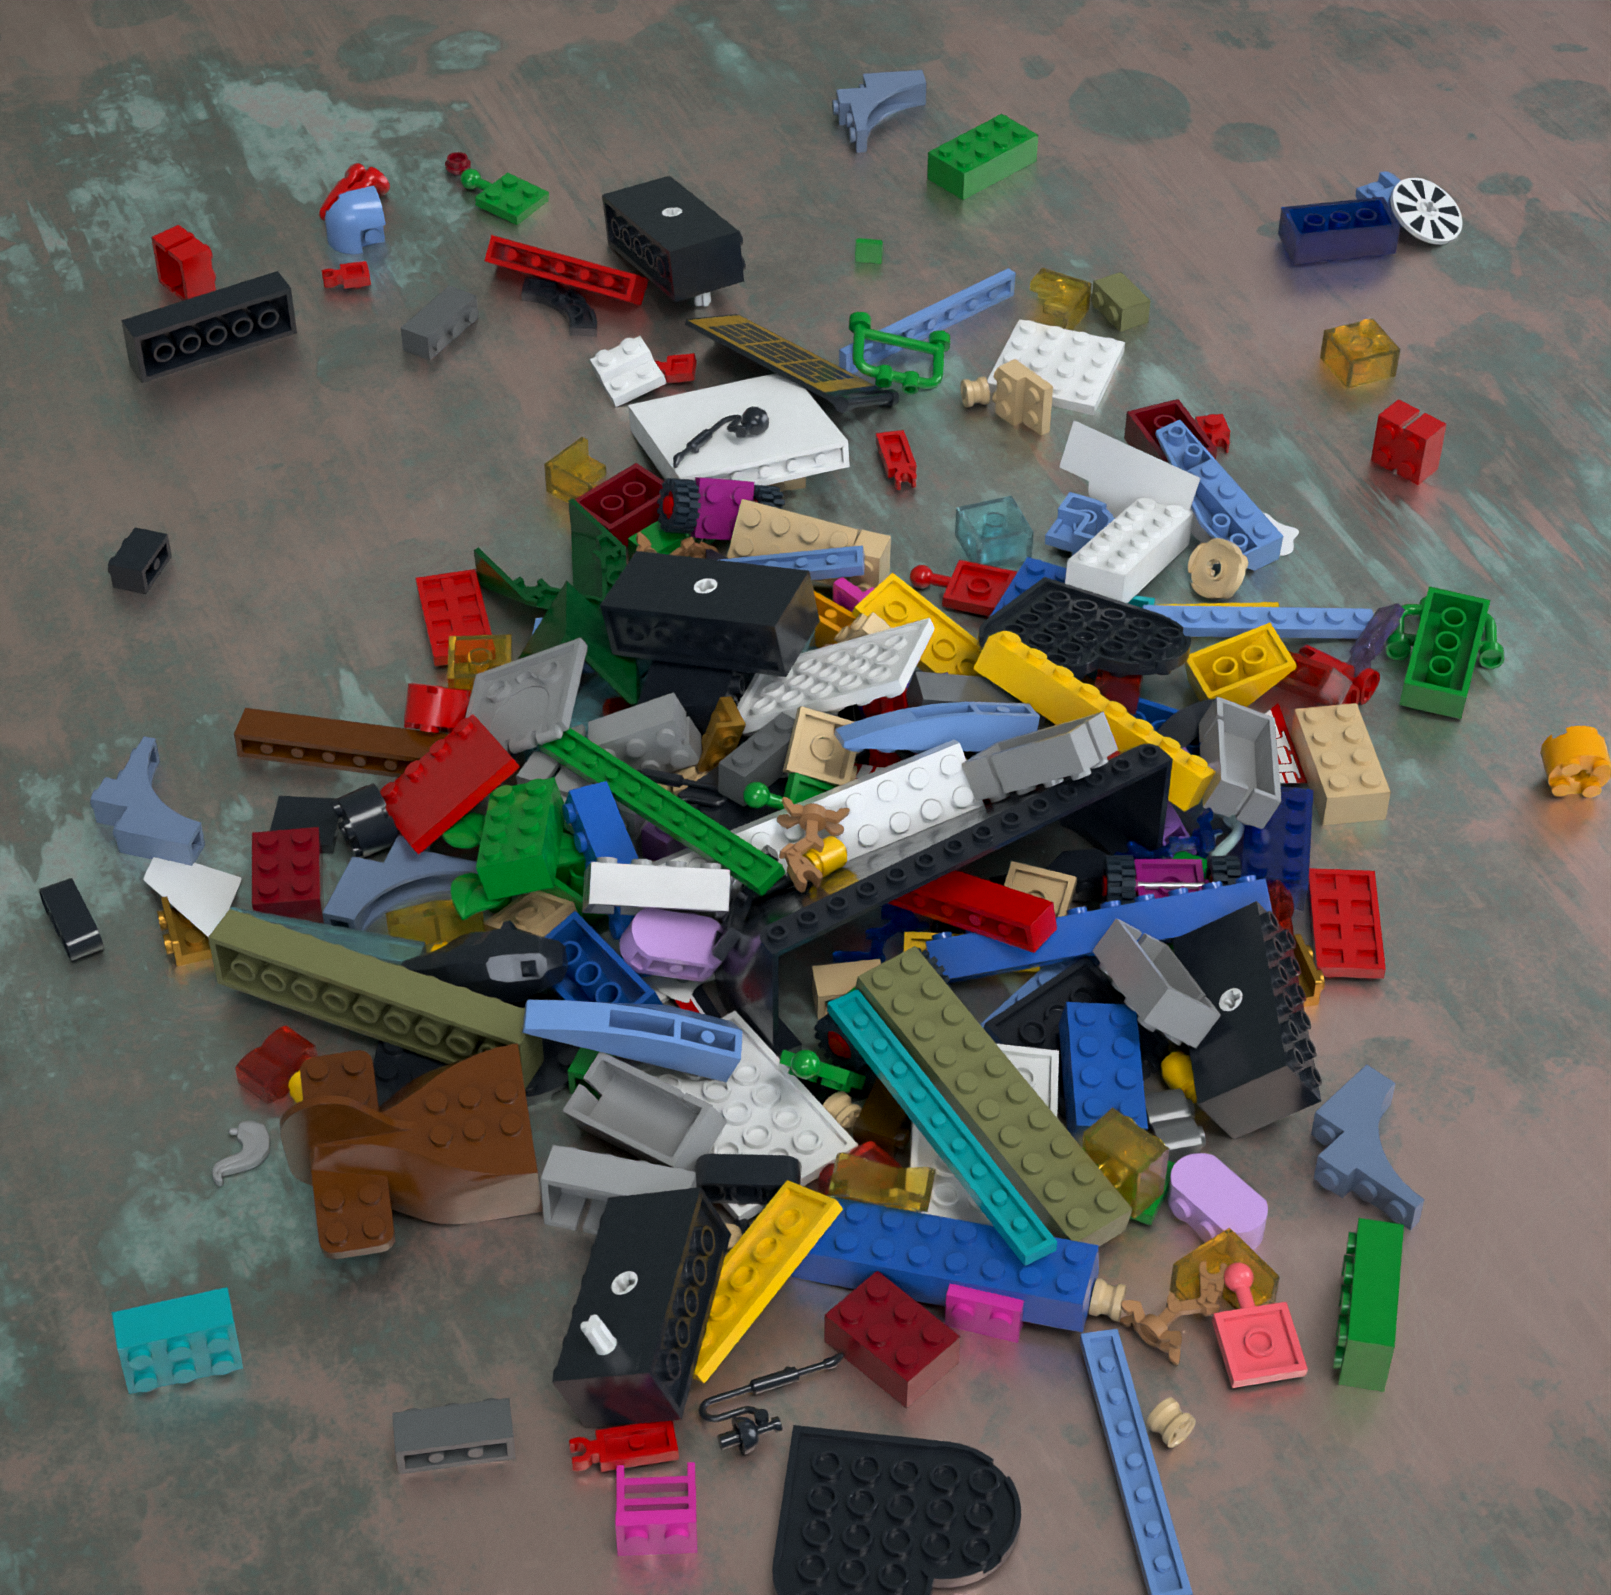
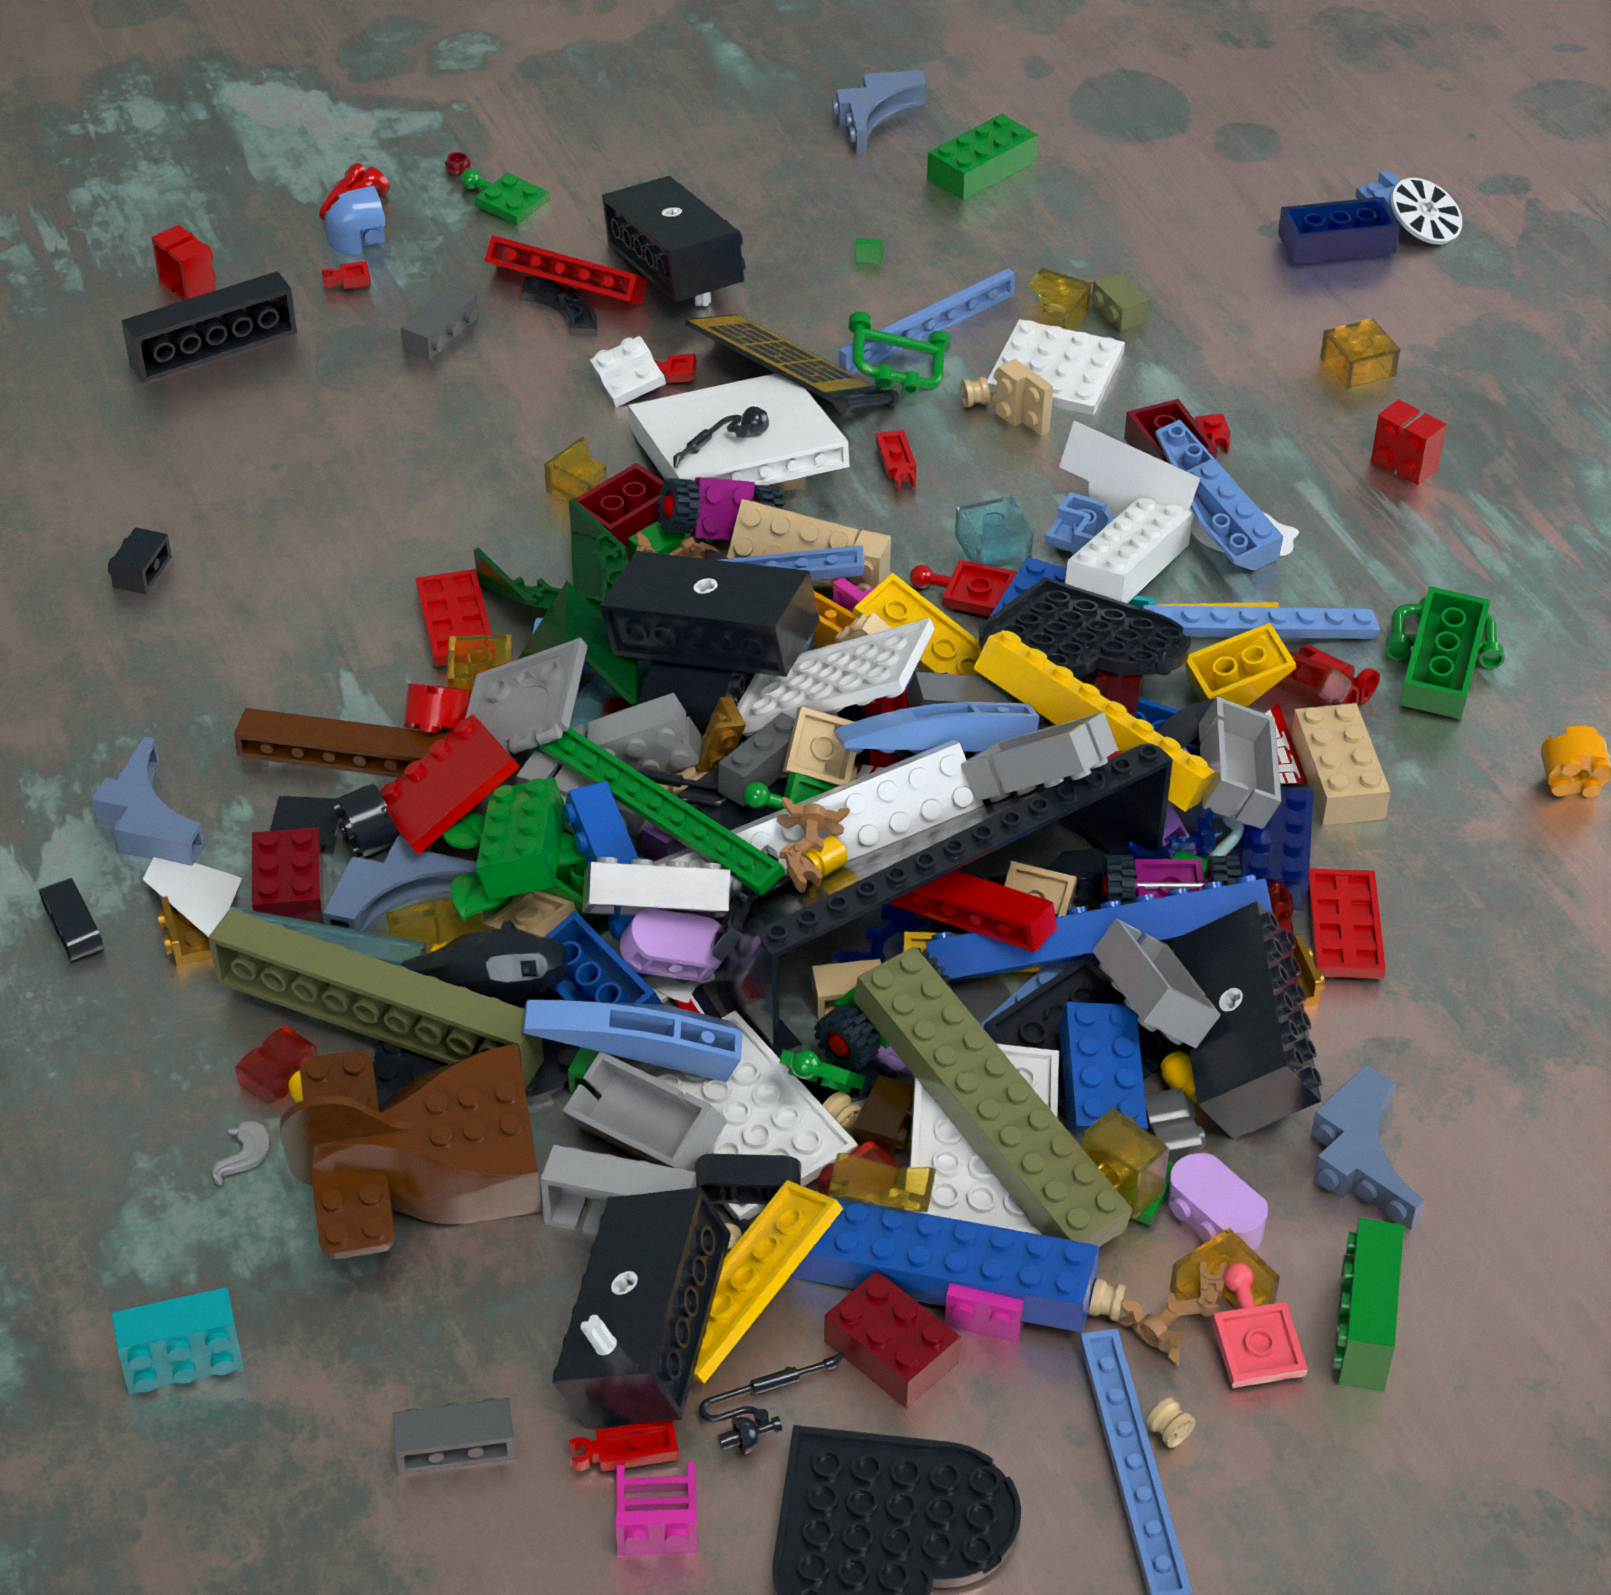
teal plate [827,989,1057,1266] -> none
tan plate [1188,538,1248,600] -> none
clear purple hinge [1347,603,1405,677] -> none

